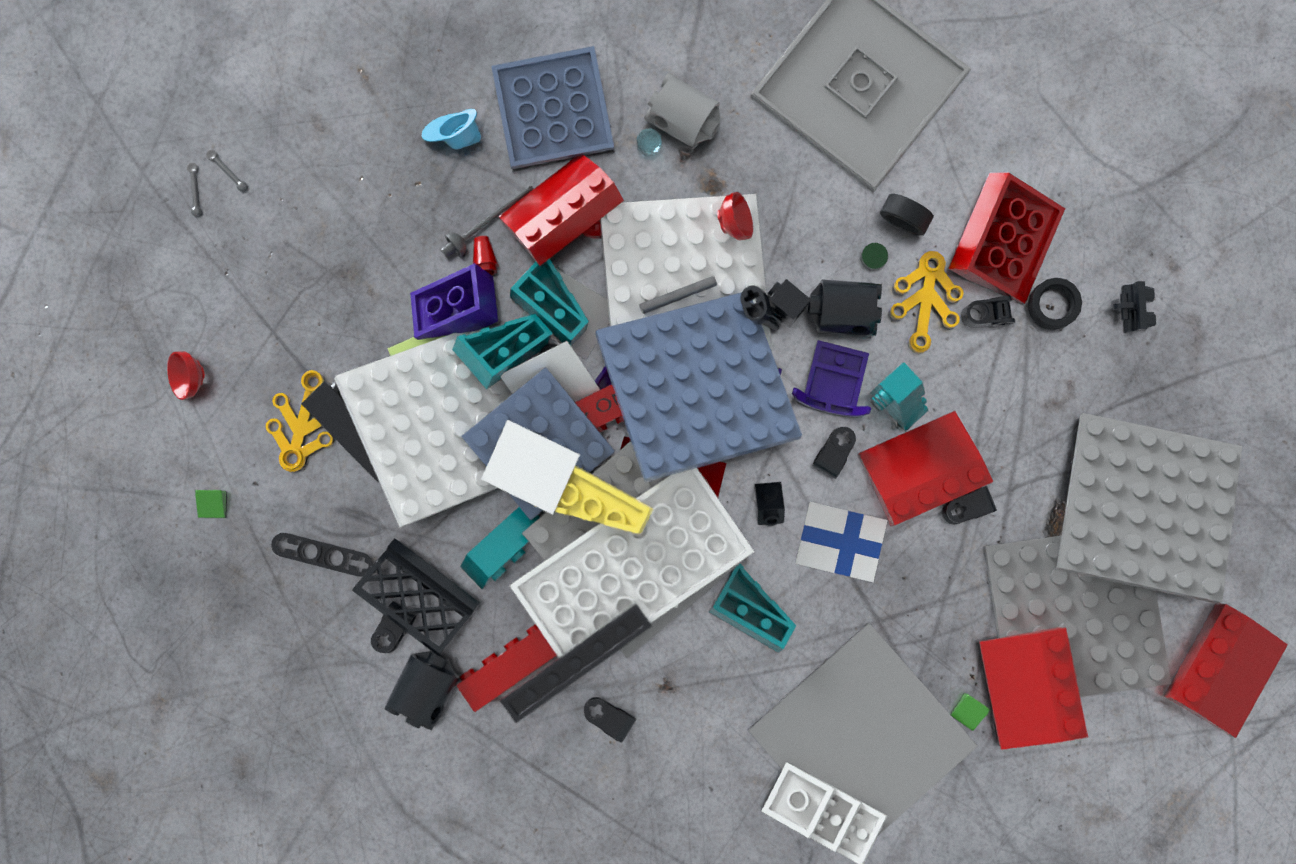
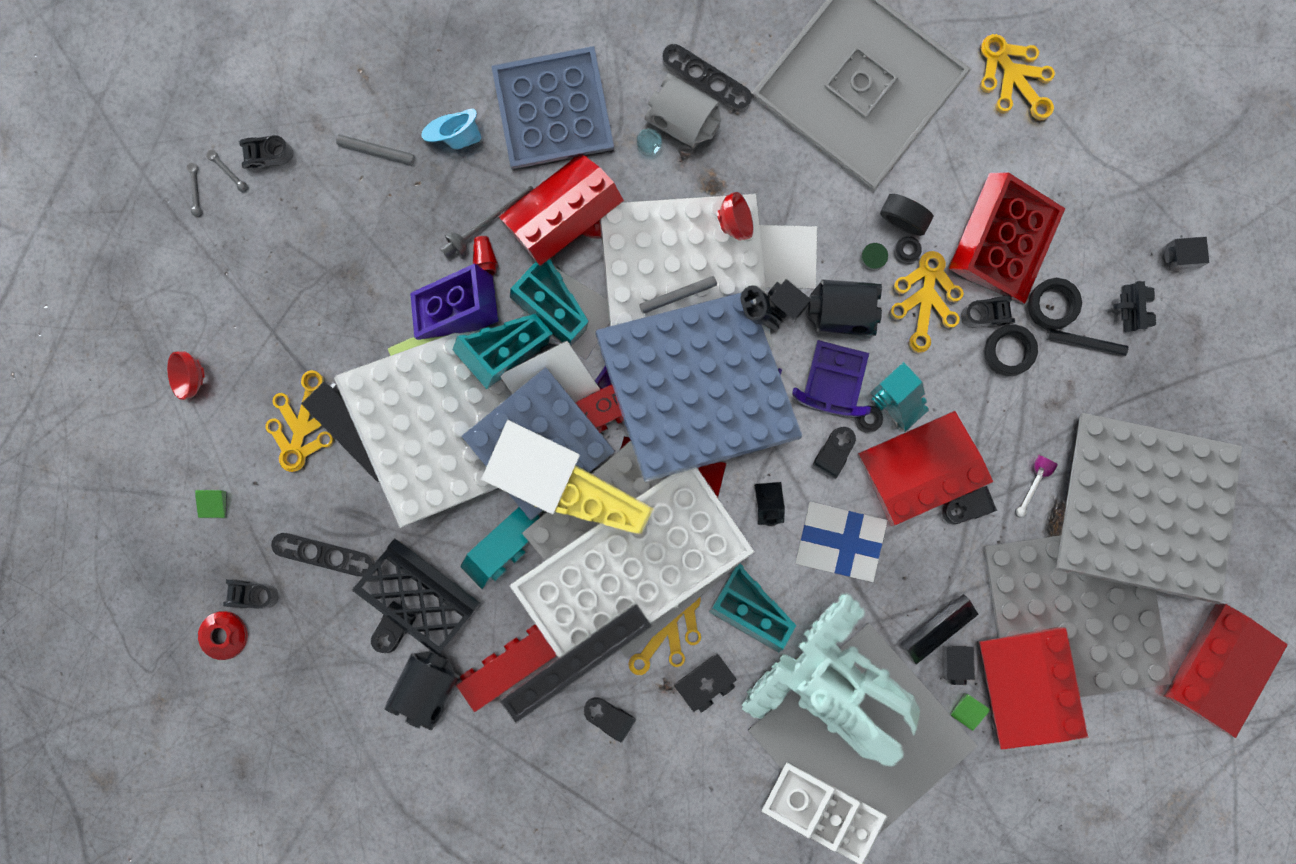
none -> red piece [198,611,248,660]
none -> black piece [223,579,278,609]
none -> black piece [239,135,293,169]
none -> flat silver bar [336,134,415,165]
none -> yellow plant [628,597,701,675]
none -> black beam [662,44,752,112]
none -> black brick [674,653,737,713]
none -> light aqua piece [742,593,920,766]
none -> white sticker [759,225,817,289]
none -> black plate [856,405,883,432]
none -> black plate [895,236,922,263]
none -> black plate [901,594,979,665]
none -> black brick [942,646,974,685]
none -> yellow plant [980,34,1055,120]
none -> black tyre [984,324,1038,376]
none -> hinge [1016,455,1058,517]
none -> black bar [1047,329,1129,356]
none -> black brick [1165,237,1209,270]

